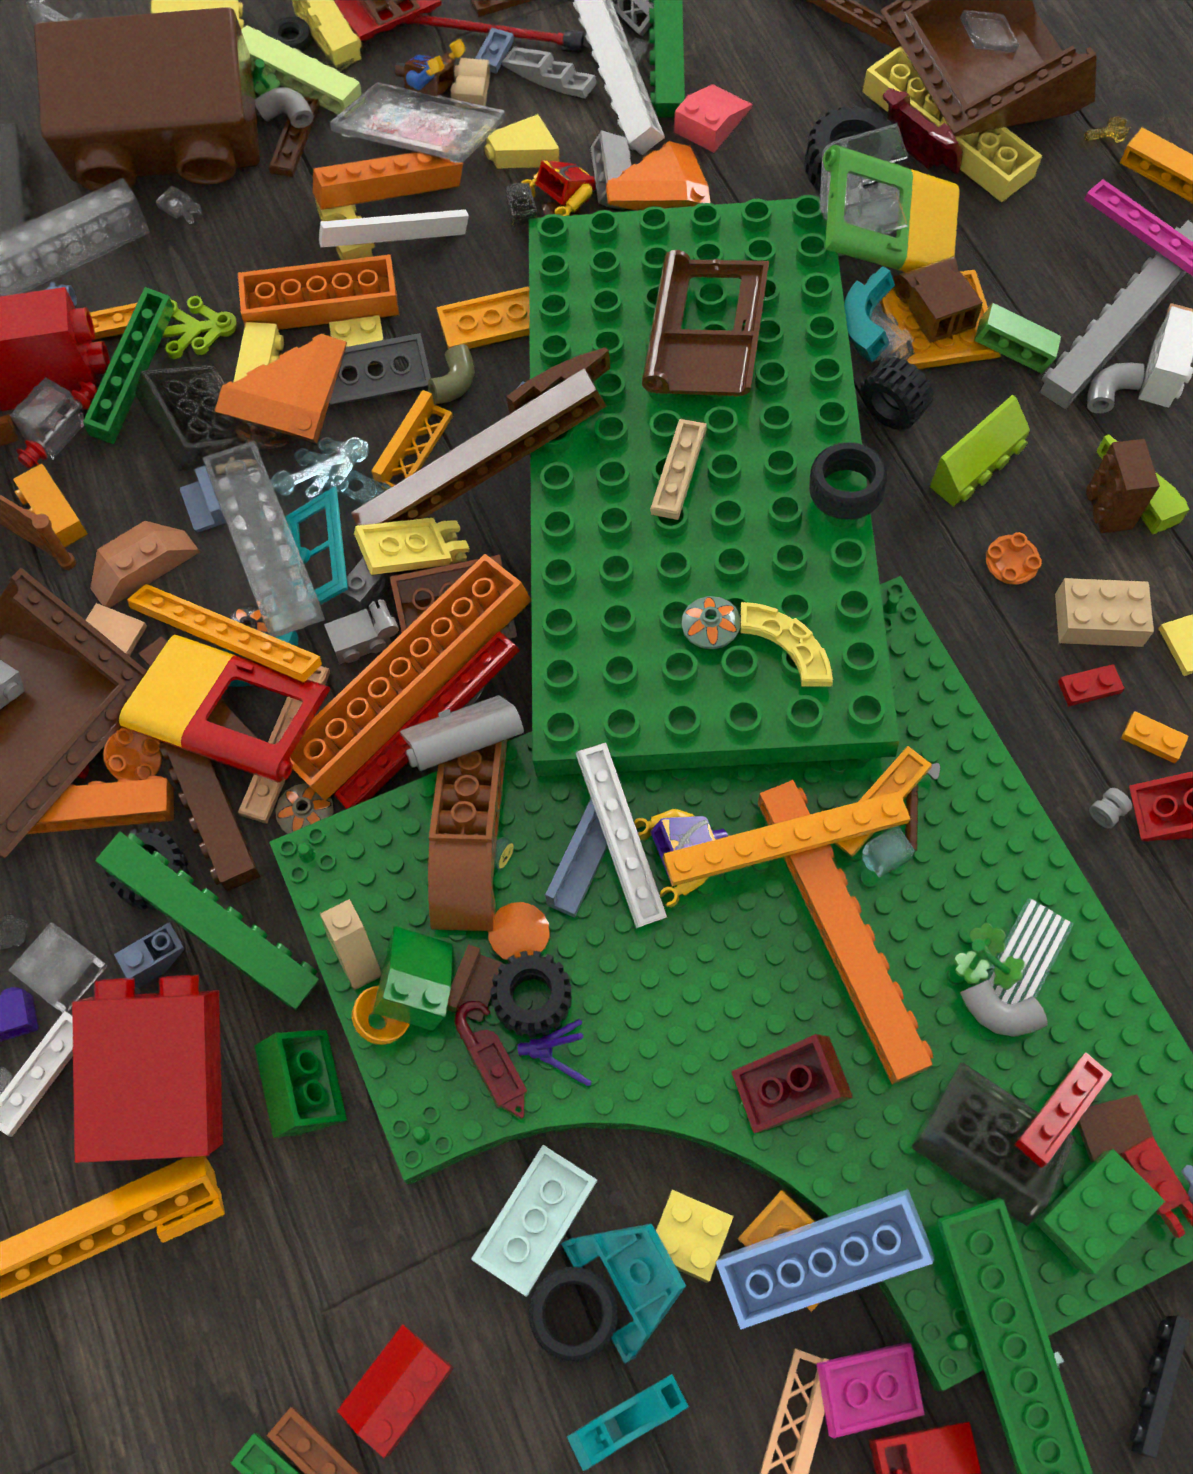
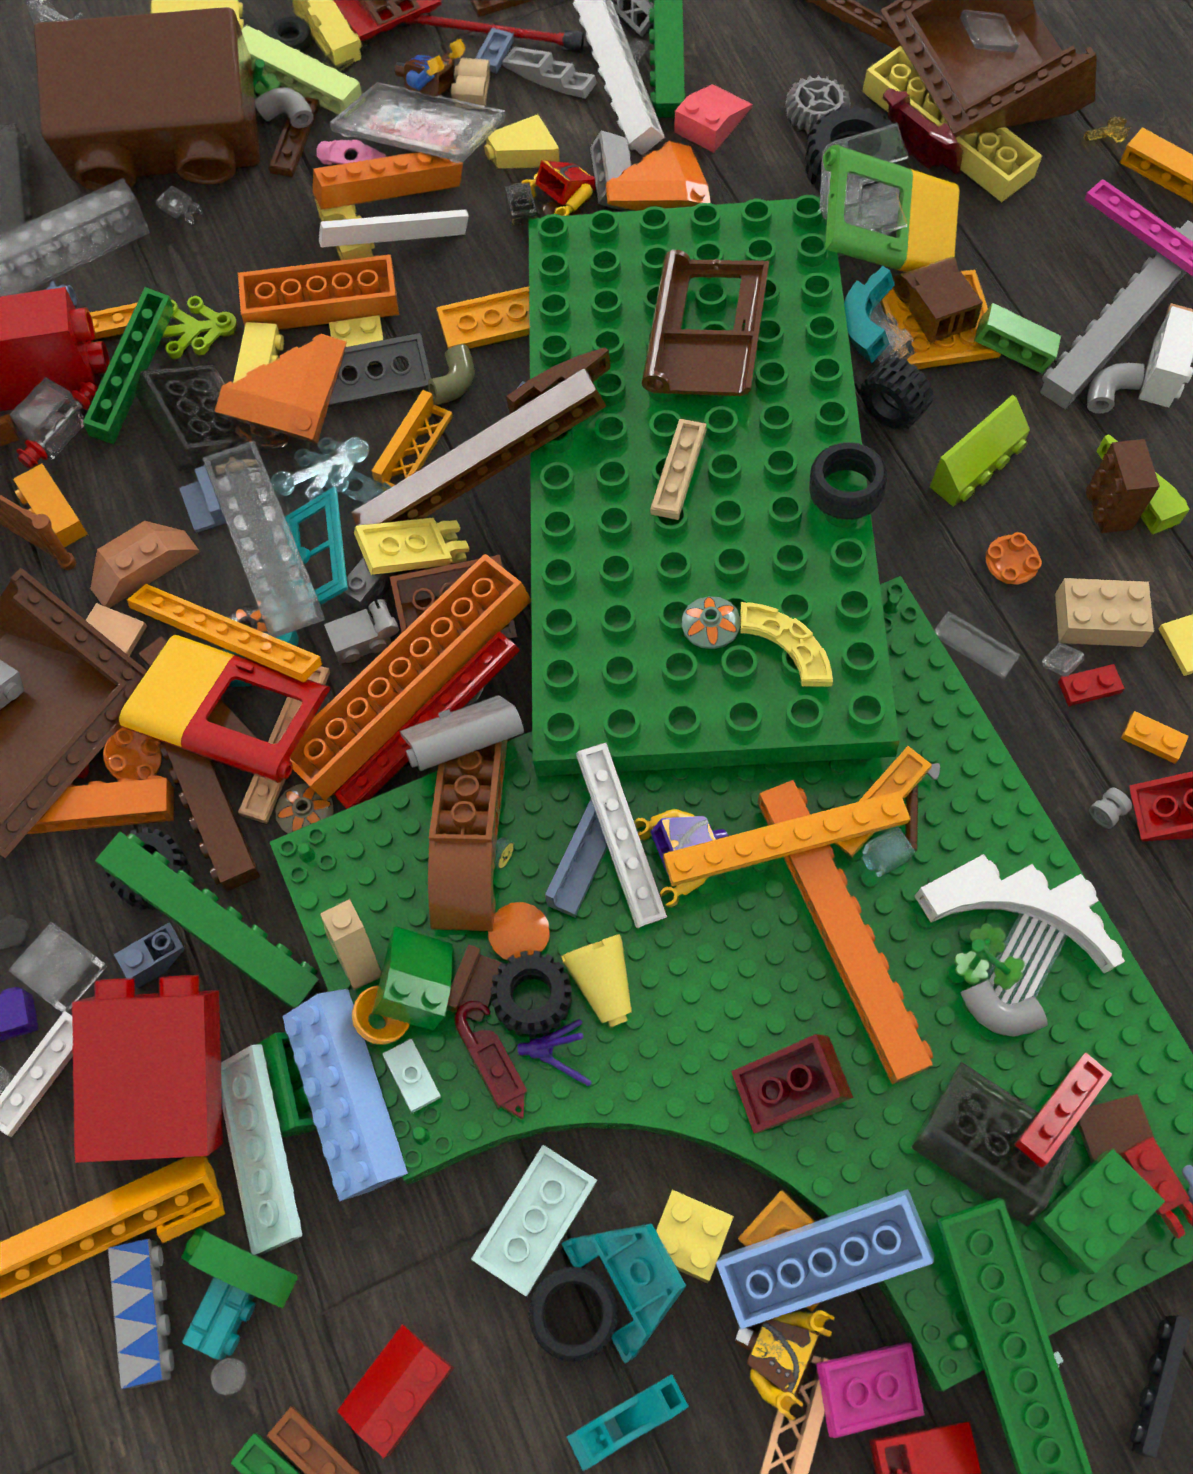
none -> light grey brick [108,1239,174,1389]
none -> green arch [181,1227,298,1308]
none -> teal brick [182,1277,256,1360]
none -> clear tile [211,1358,247,1395]
none -> light aqua plate [221,1044,302,1256]
none -> light blue brick [282,989,408,1201]
none -> bright pink piece [317,140,386,165]
none -> light aqua plate [383,1039,441,1113]
none -> light yellow cone [561,934,632,1027]
none -> torso [735,1310,835,1421]
none -> light grey gear [785,74,850,134]
none -> white arch [915,854,1125,974]
none -> clear tile [934,611,1020,679]
none -> clear tile [1042,643,1084,677]

